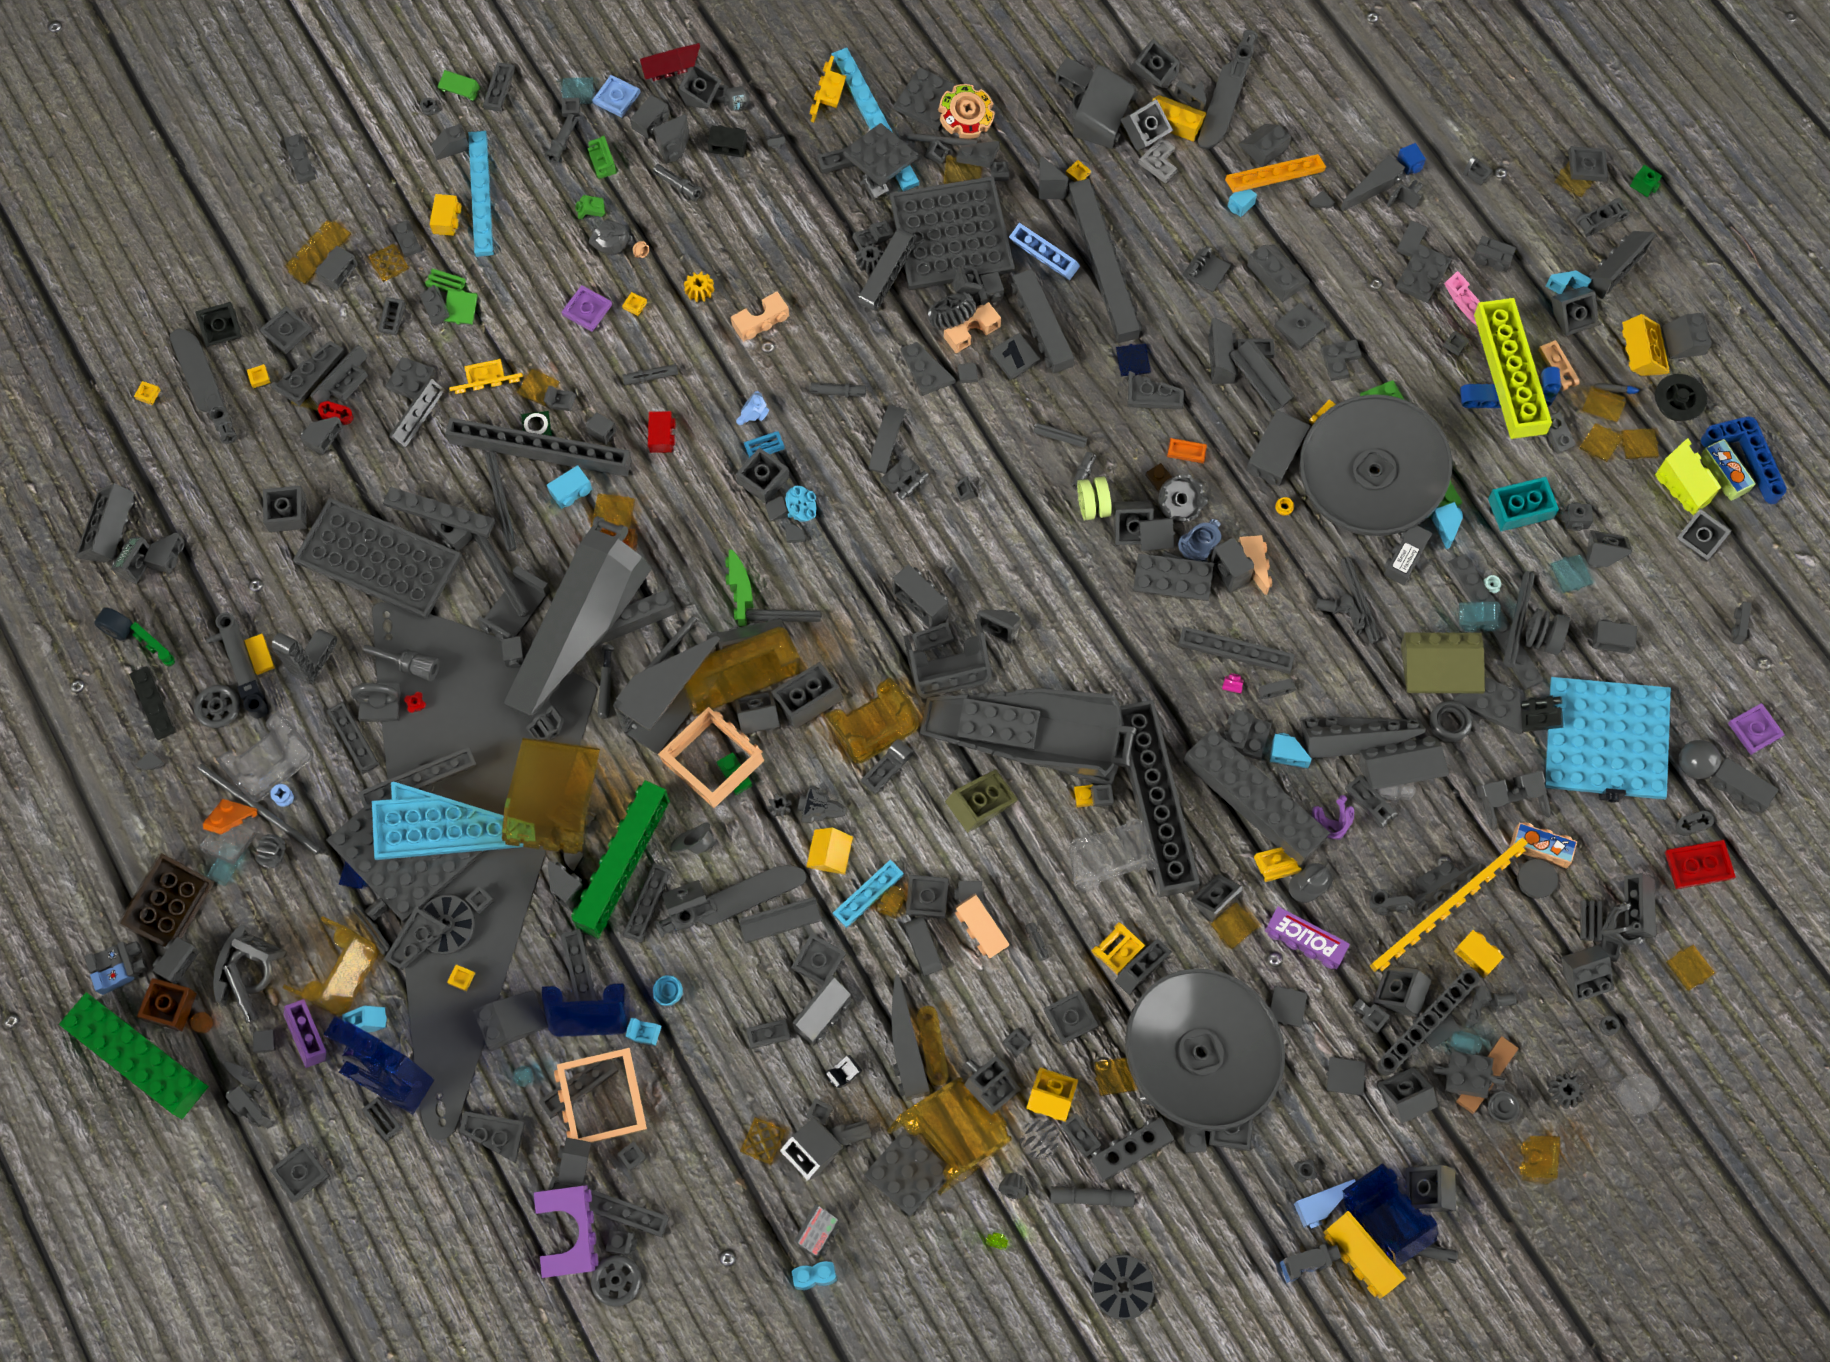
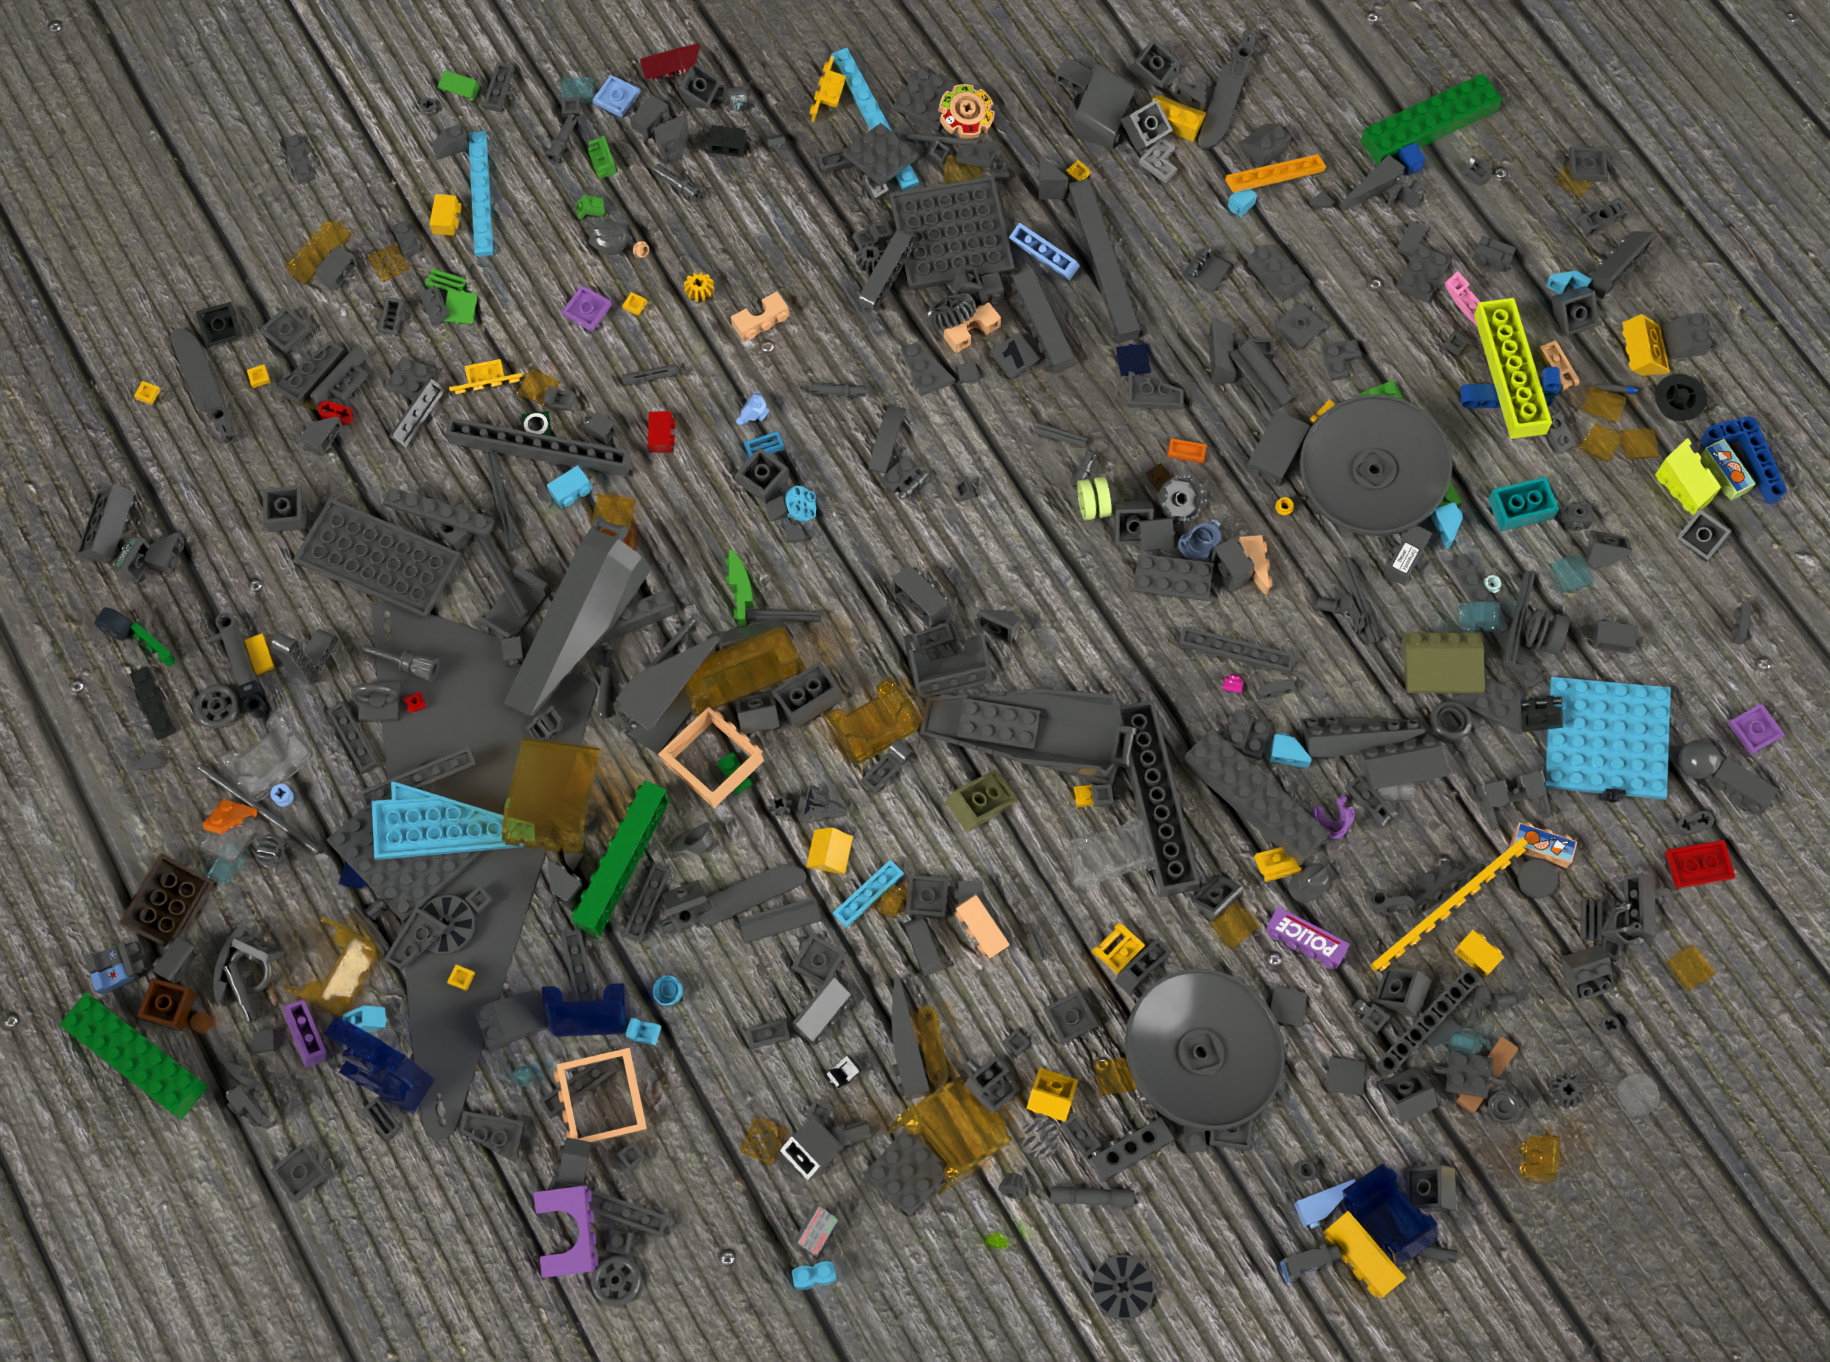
green brick [1630,165,1662,197] -> none
none -> green brick [1361,73,1502,165]

